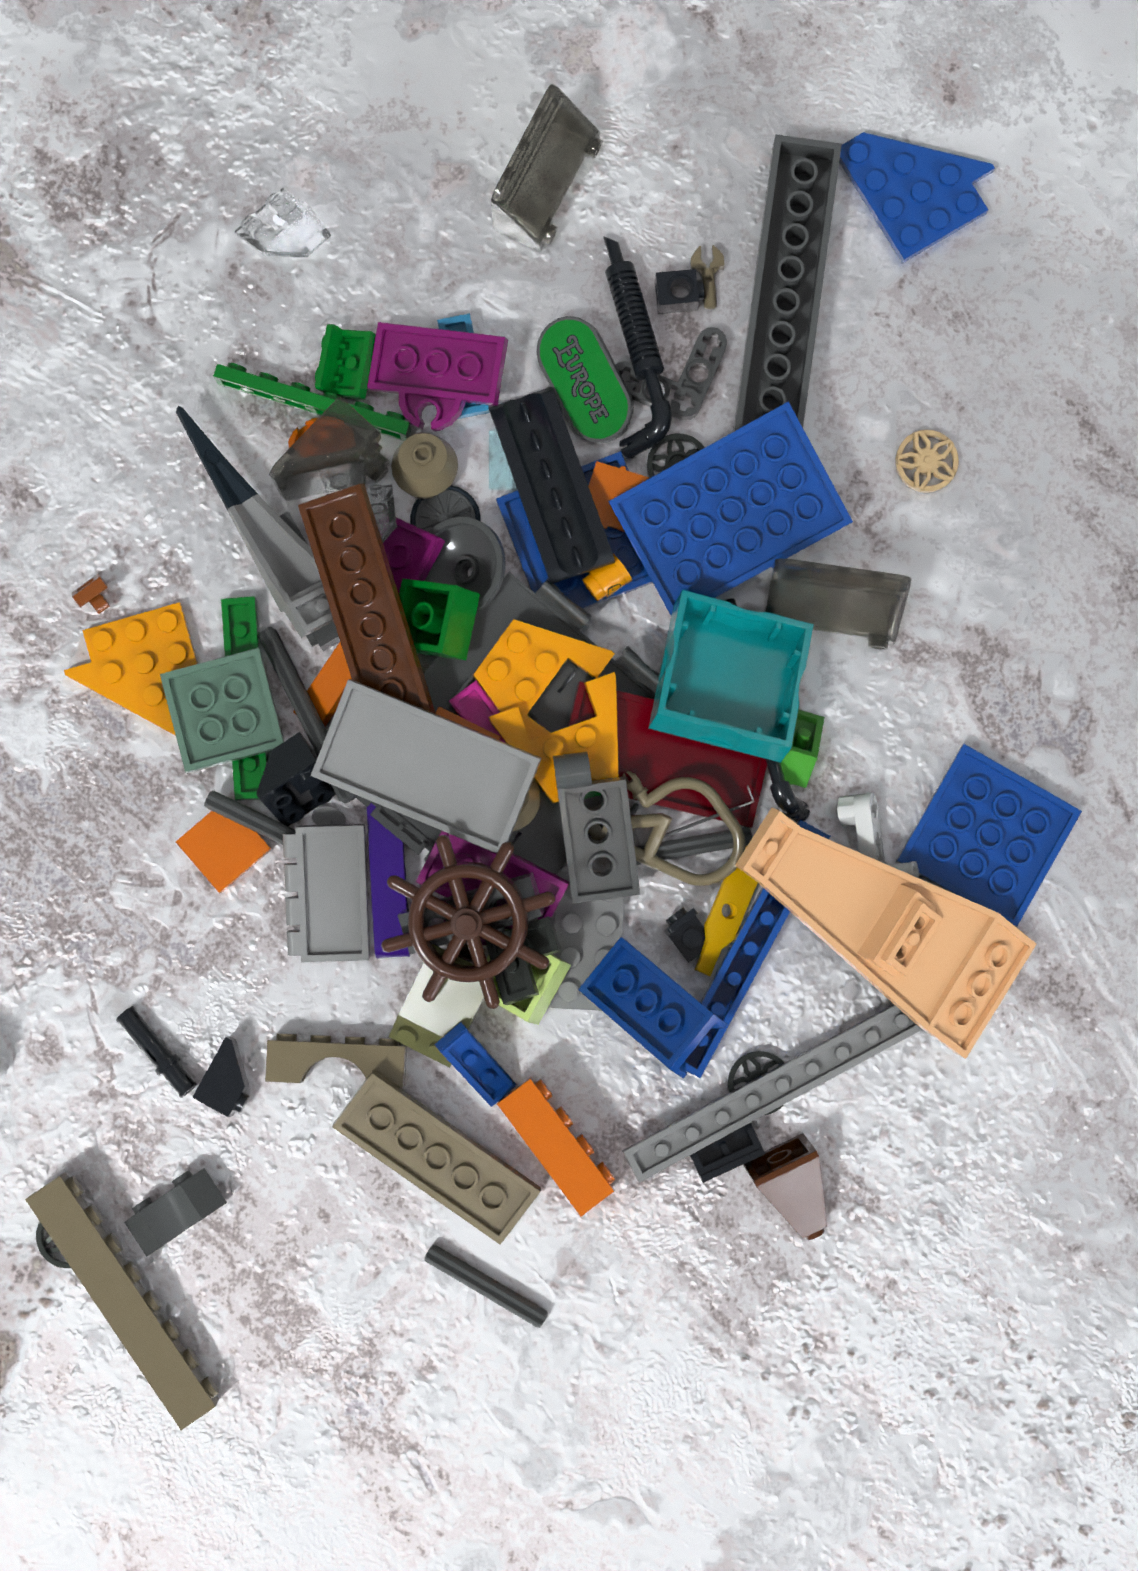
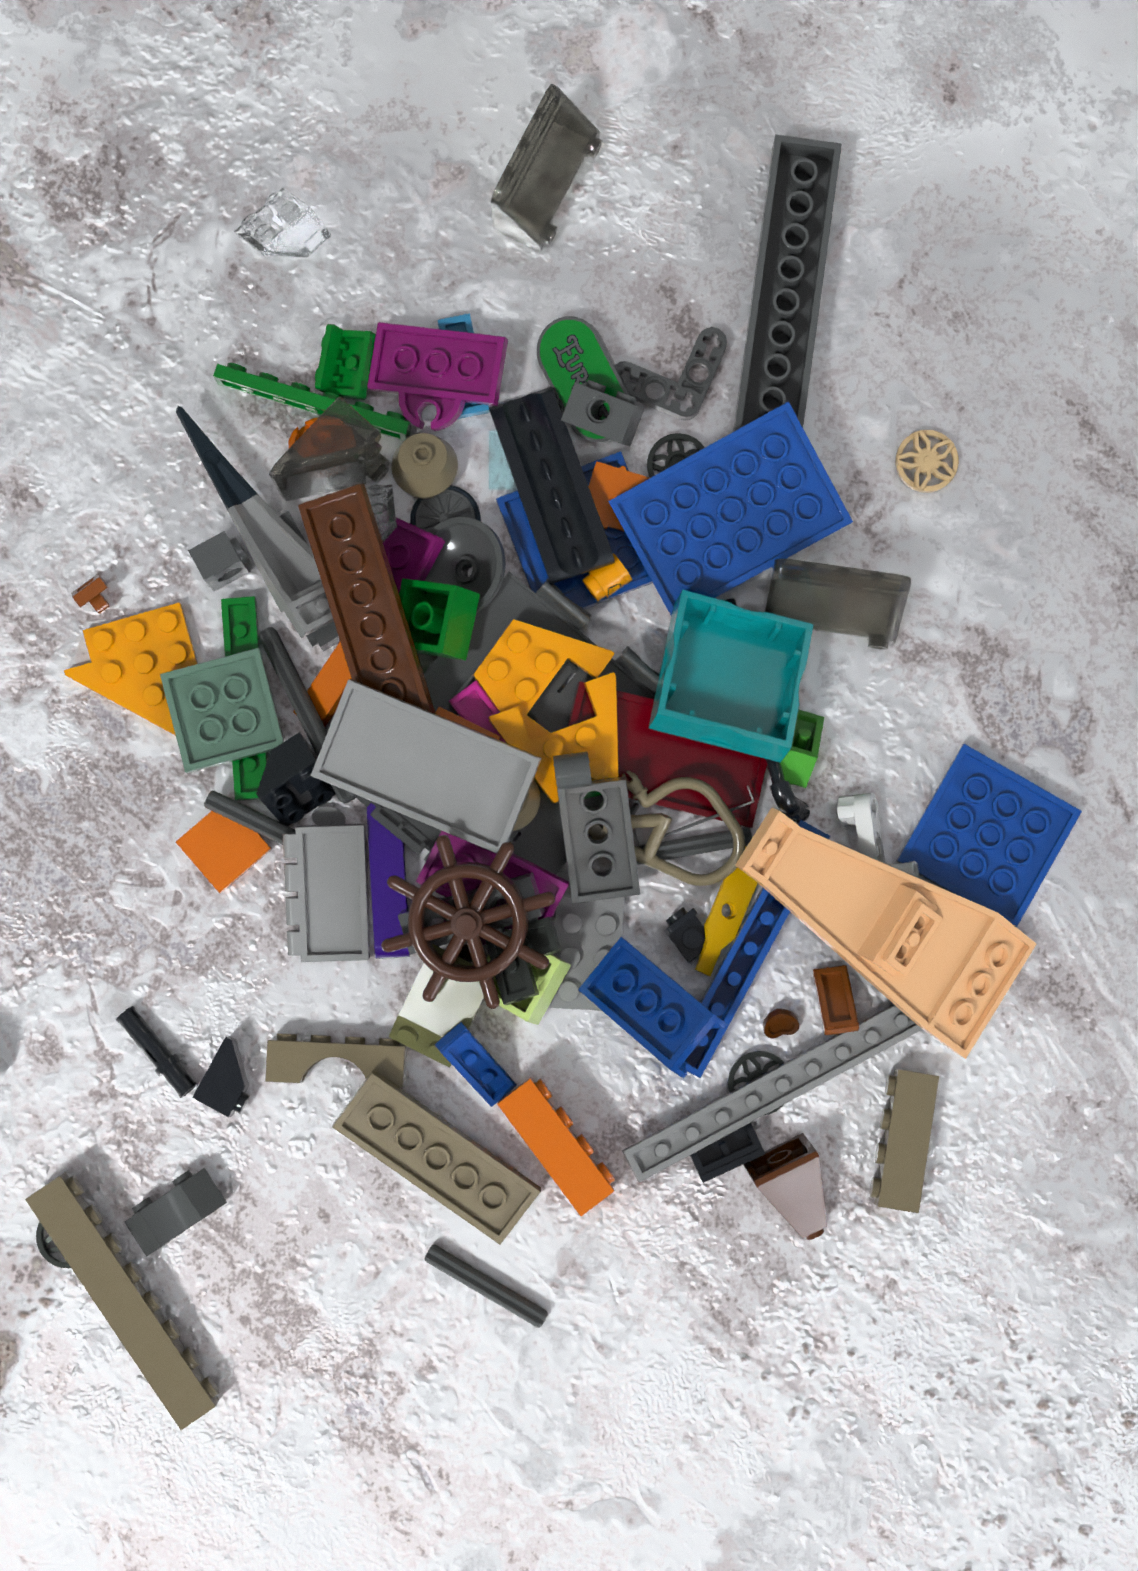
black piece [603,236,672,459] -> none
black brick [655,269,704,314] -> none
dark tan bar [690,245,725,310] -> none
blue wing [839,132,995,264] -> none
none -> dark grey brick [188,531,250,592]
none -> dark grey brick [561,380,645,446]
none -> reddish brown piece [763,1008,799,1038]
none -> dark orange tile [813,965,859,1035]
none -> dark tan brick [870,1069,939,1213]

